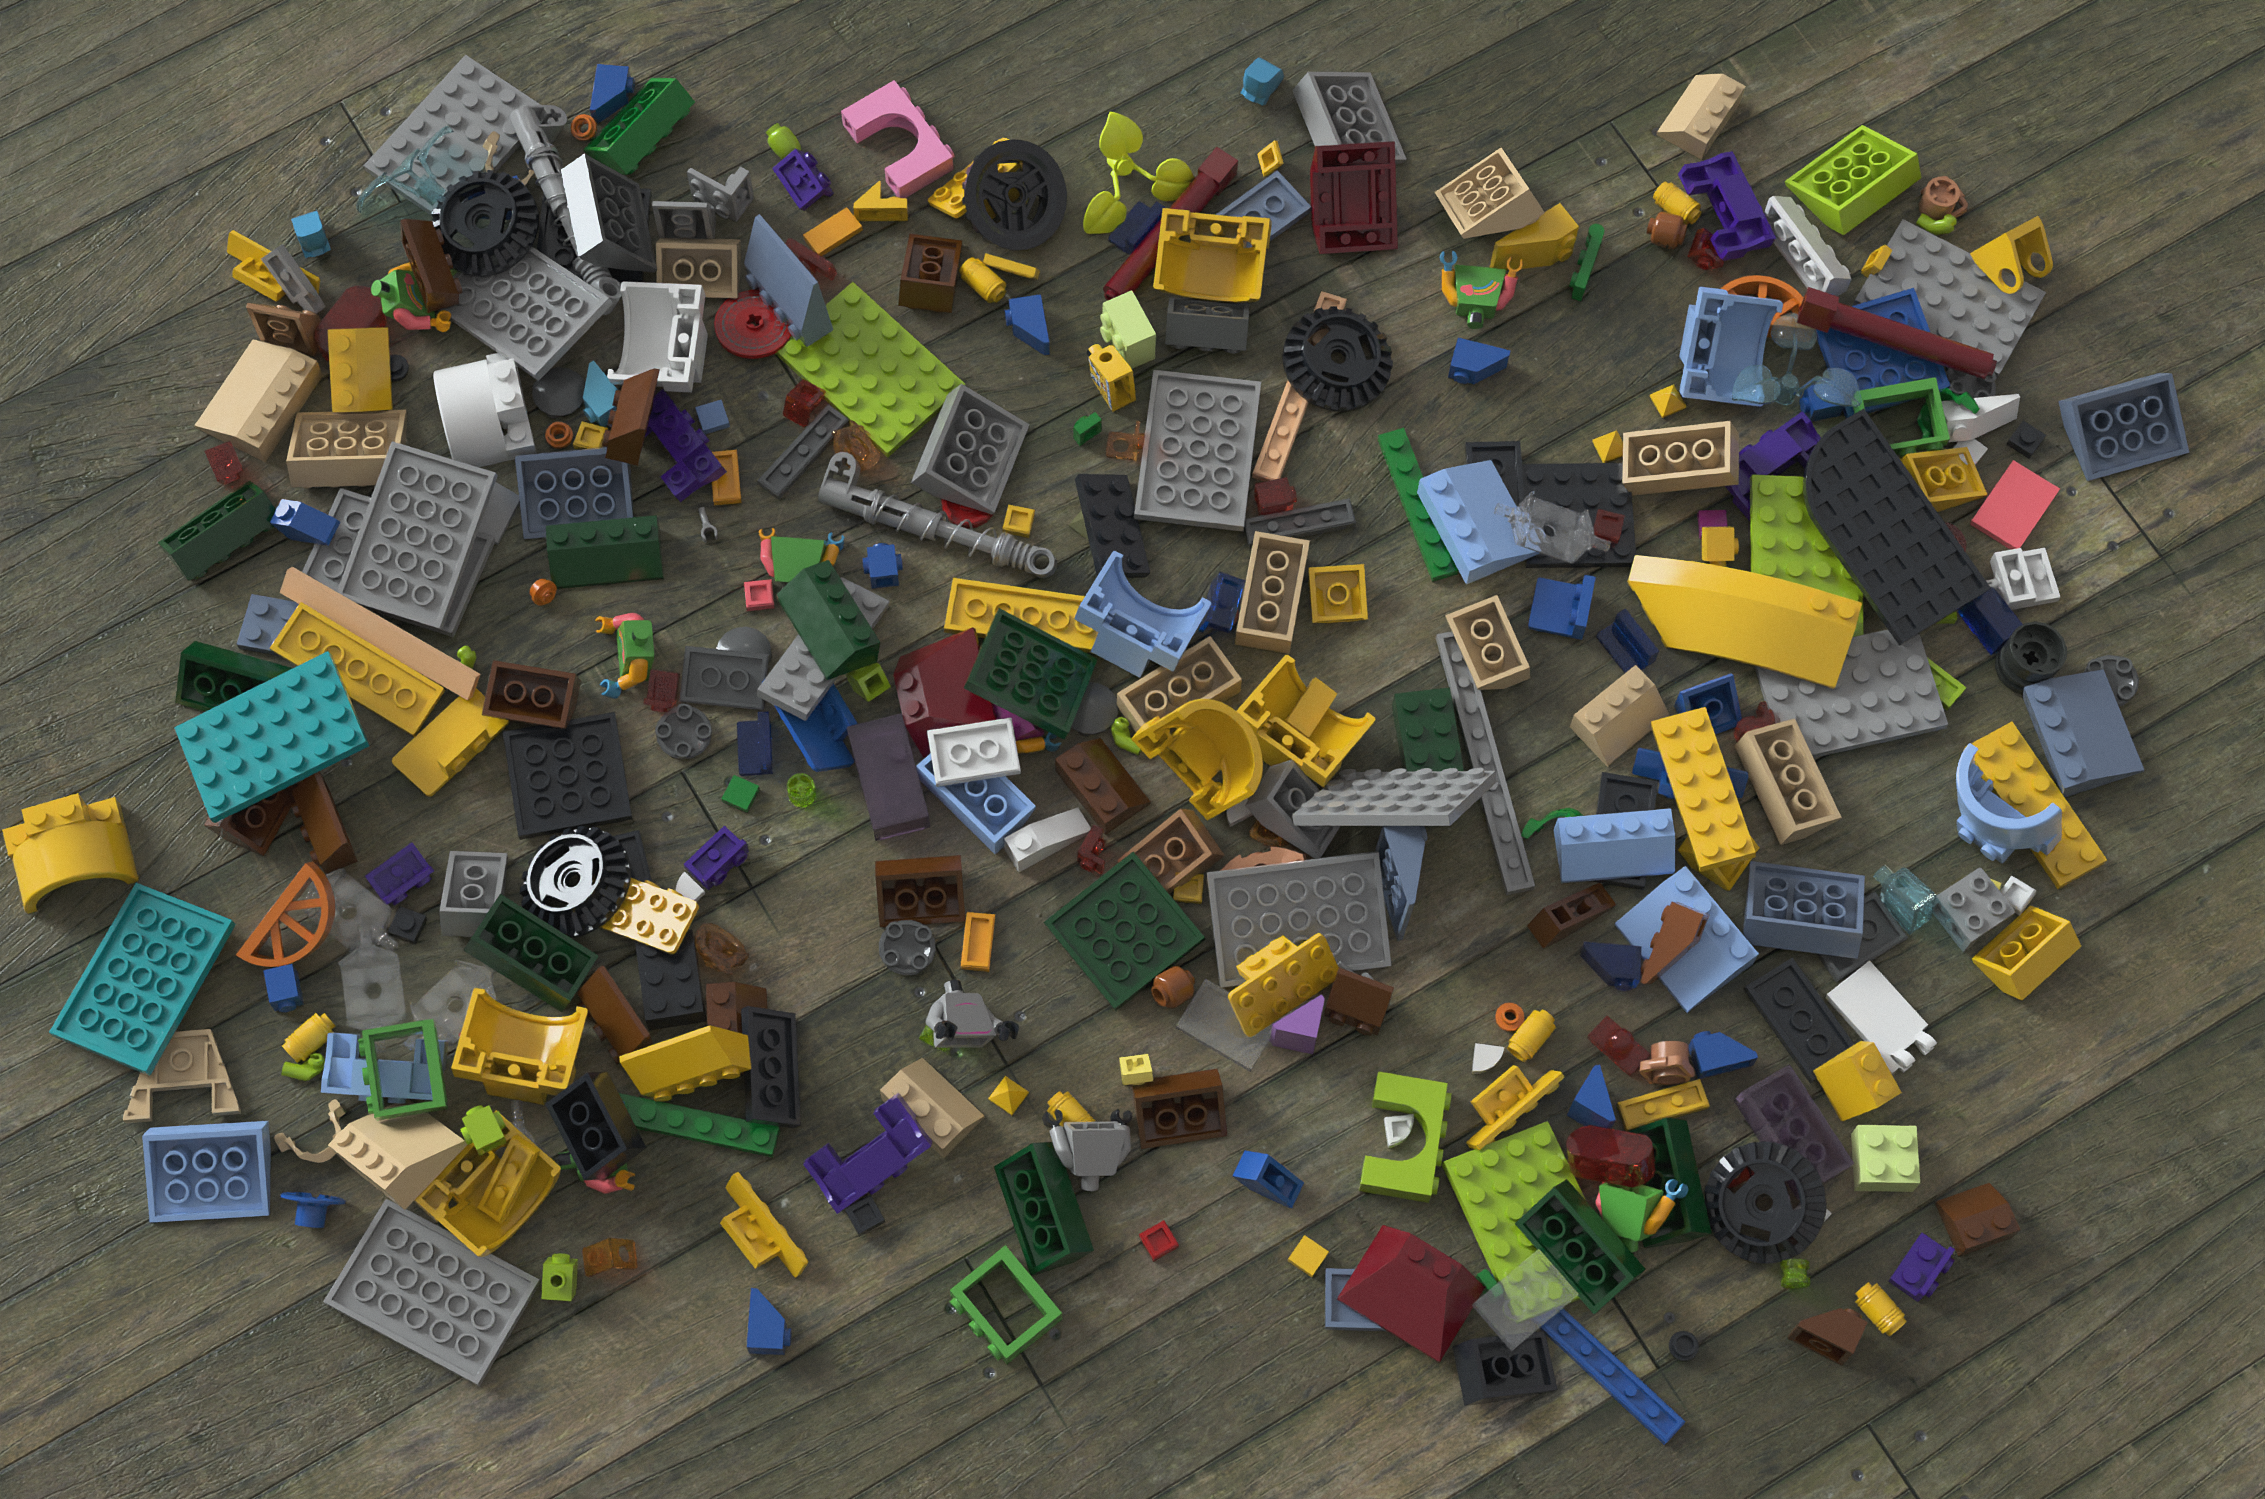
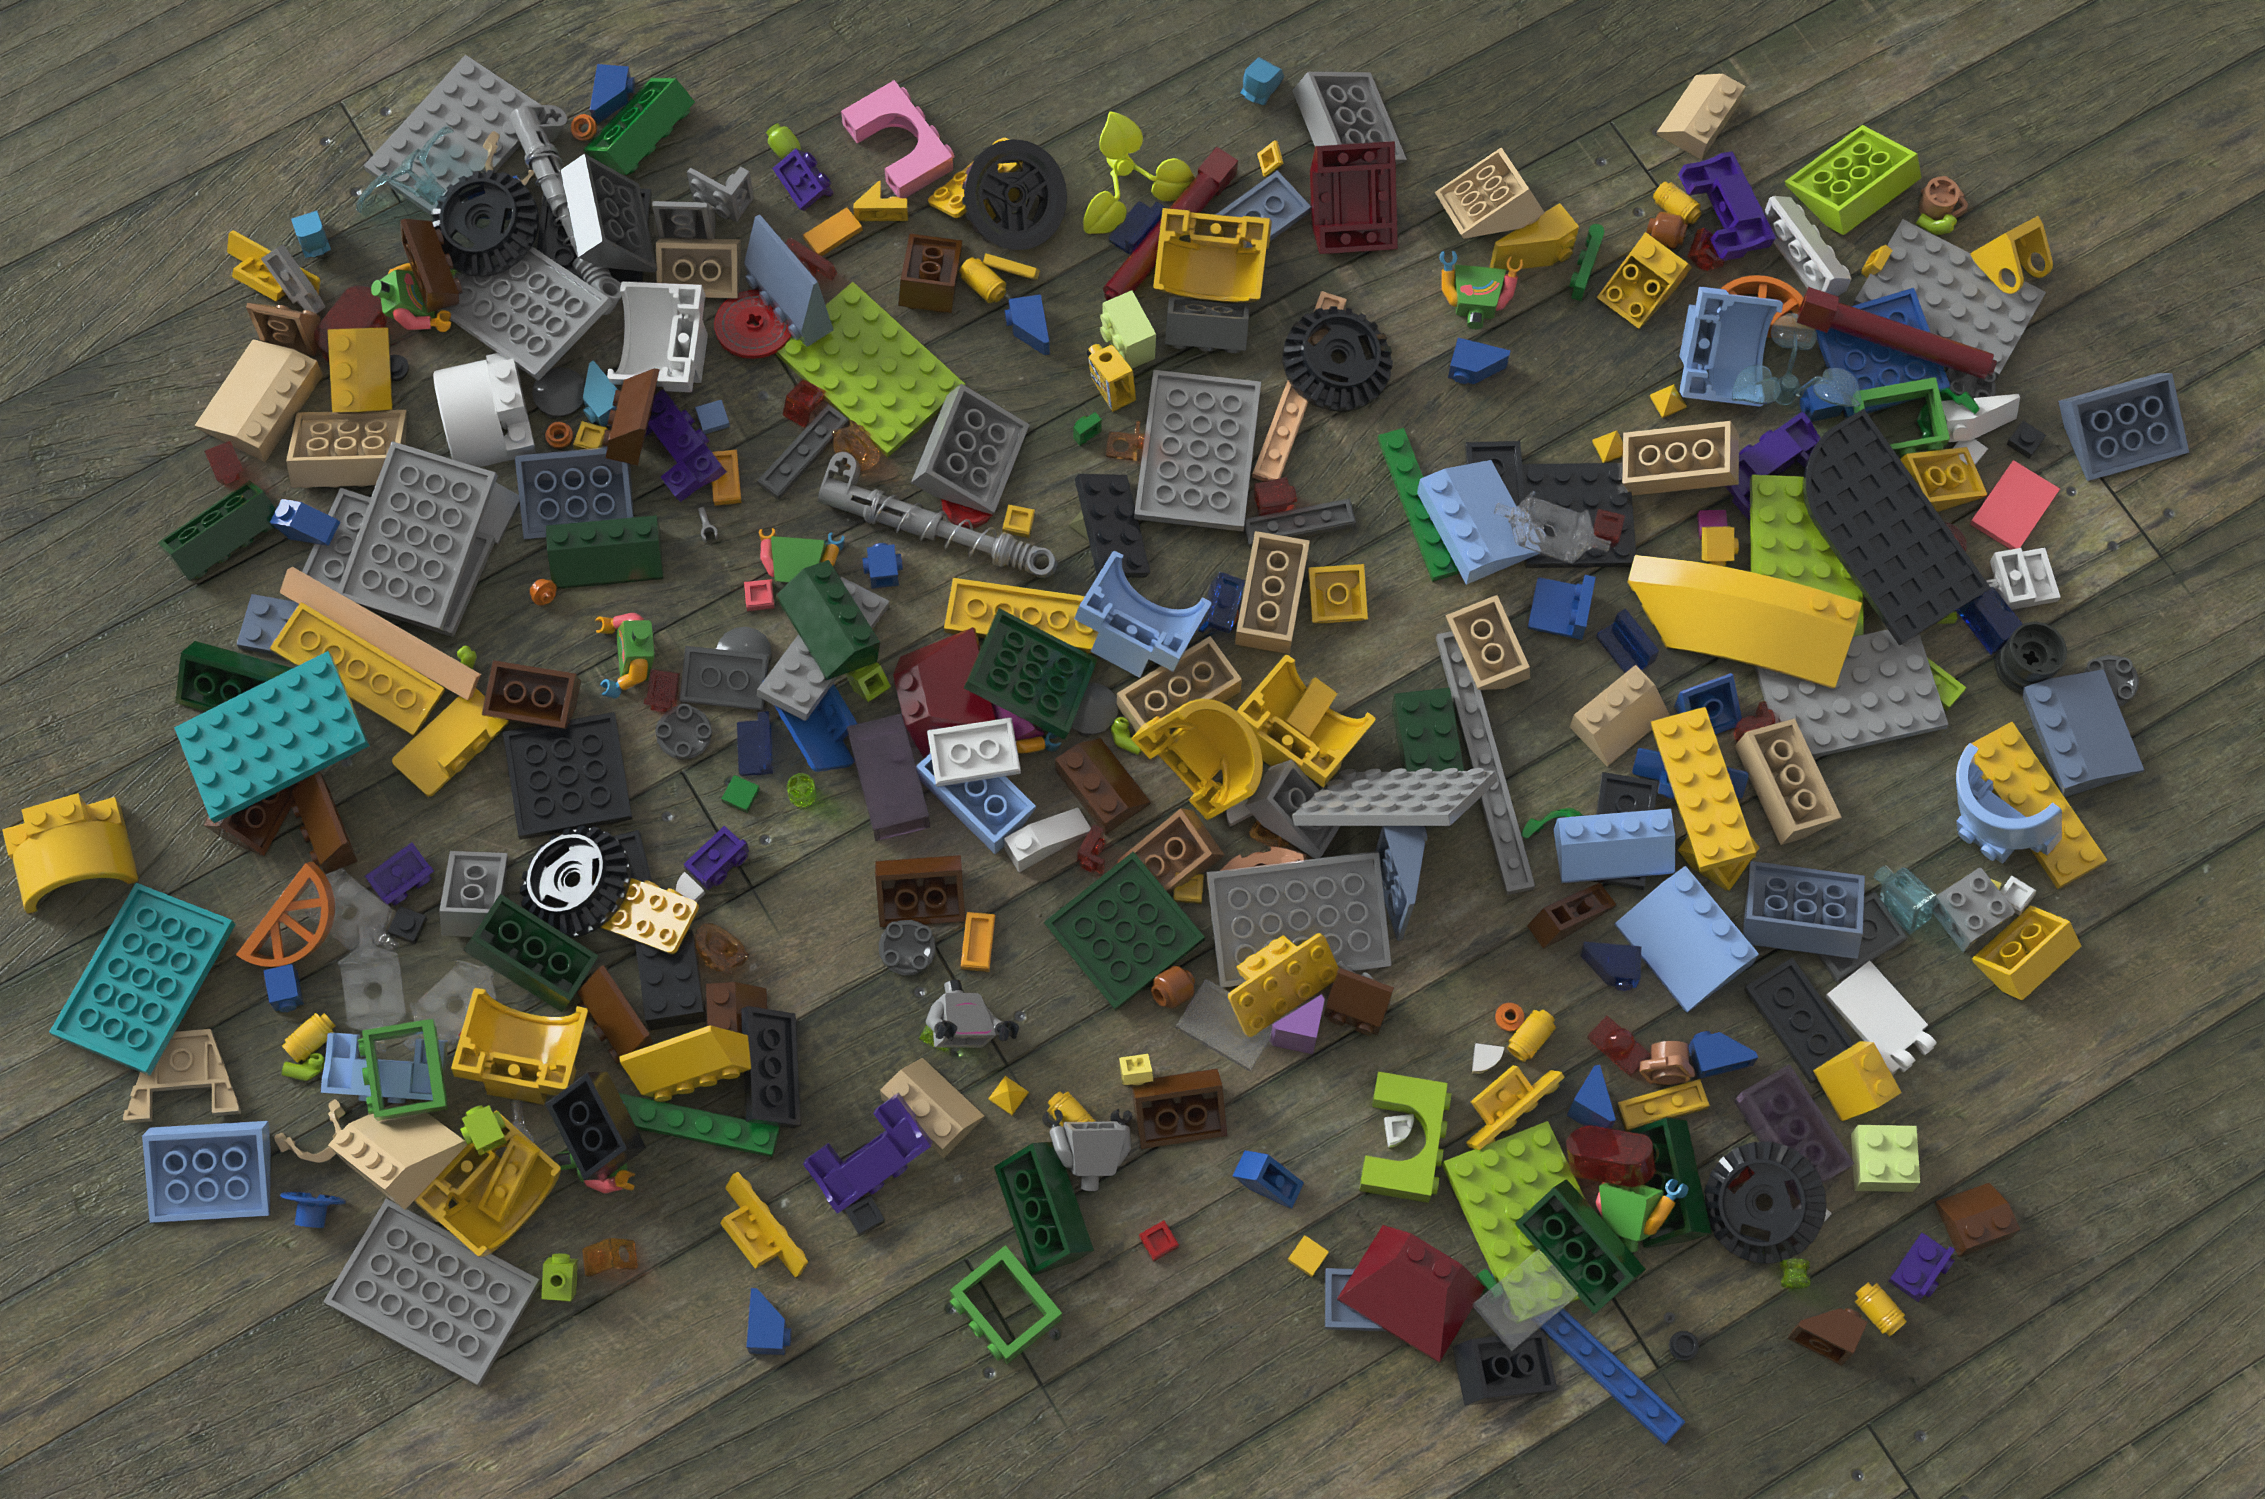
dark orange slope [1640,902,1710,984] -> none
none -> yellow slope [1597,232,1692,329]

